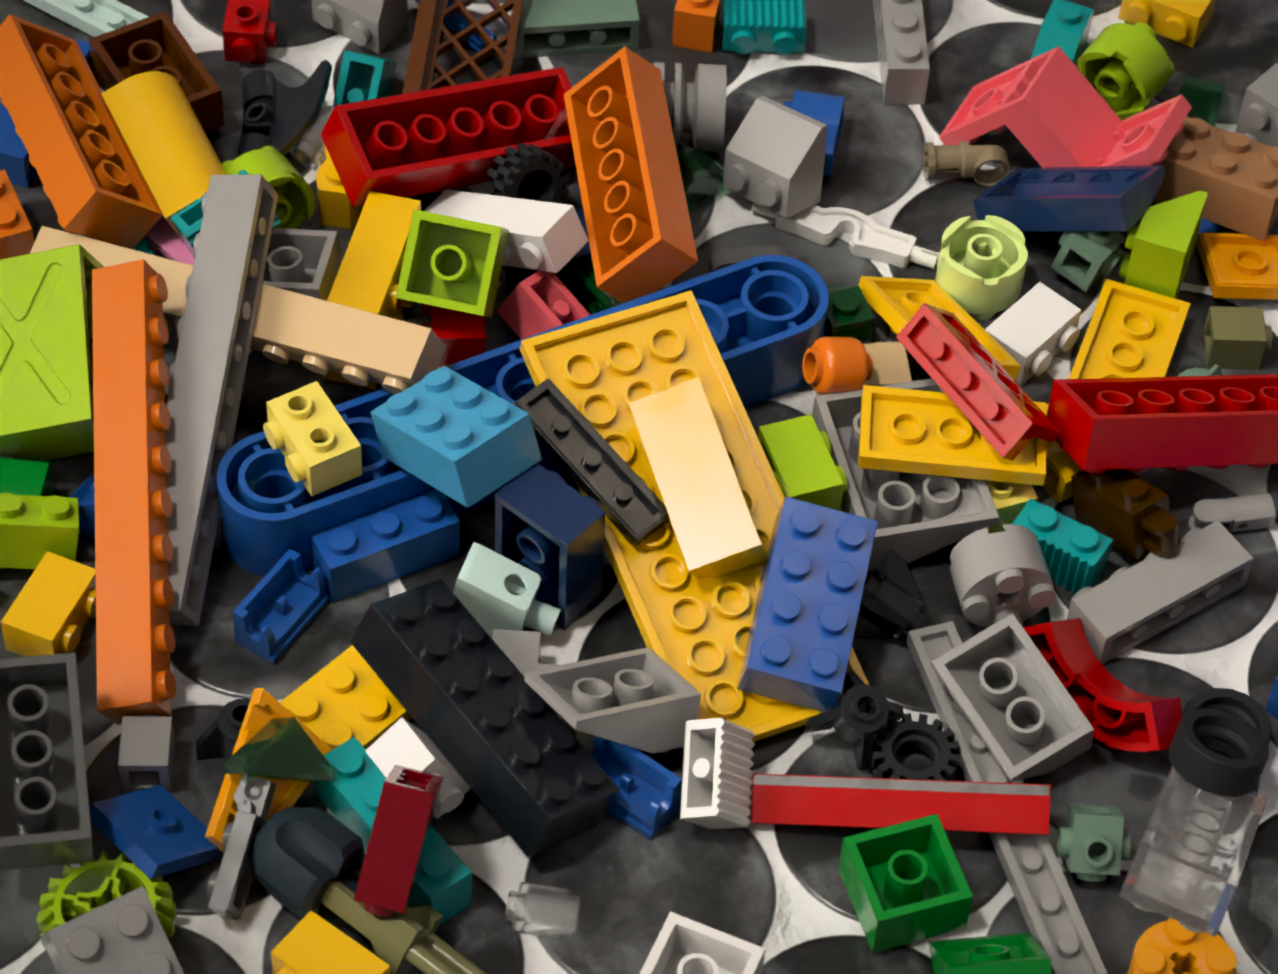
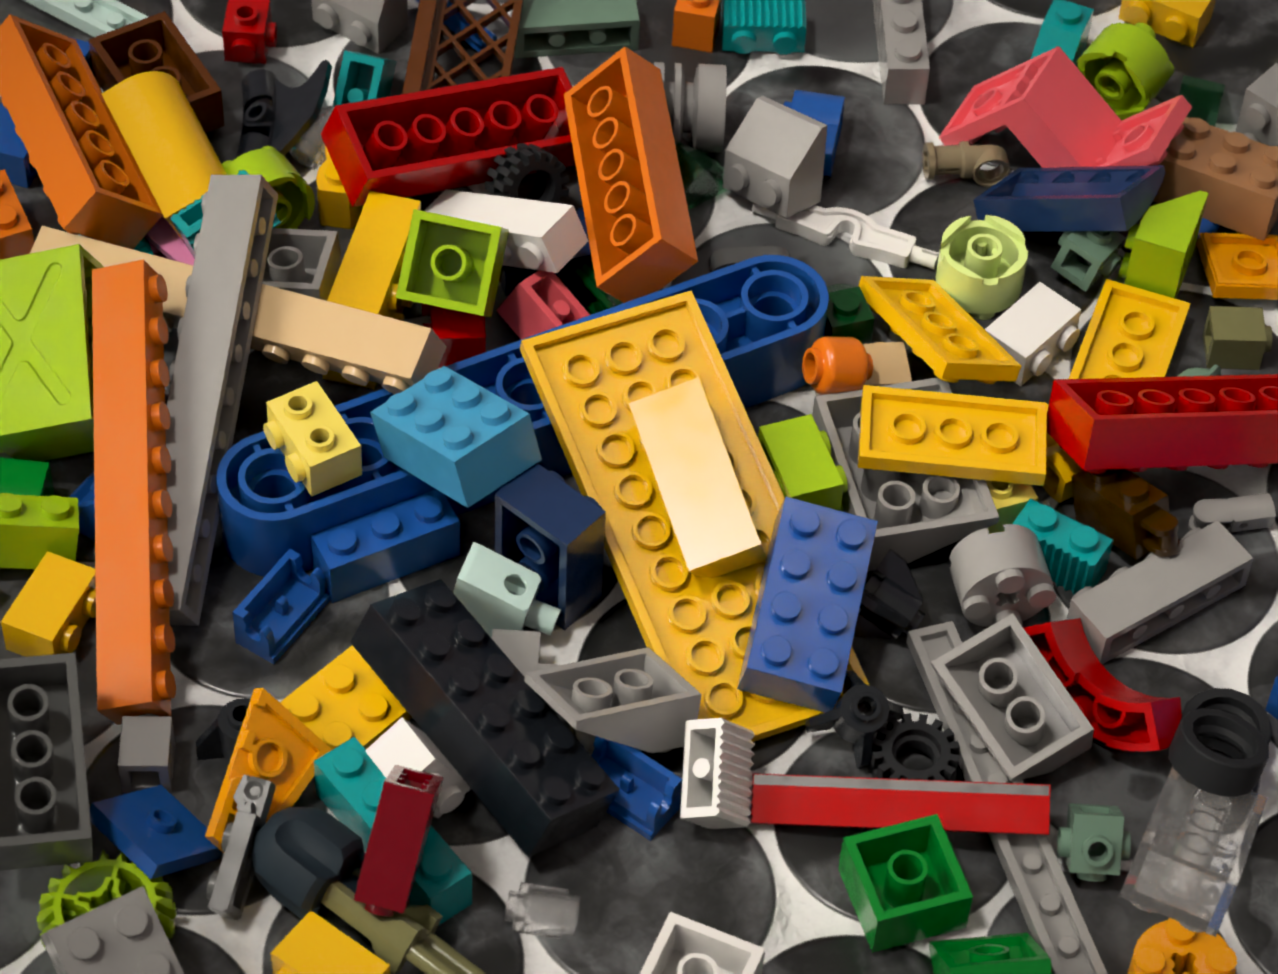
clear green slope [222,717,335,783] -> none
black tile [513,378,670,547] -> none
fence [896,303,1061,461] -> none

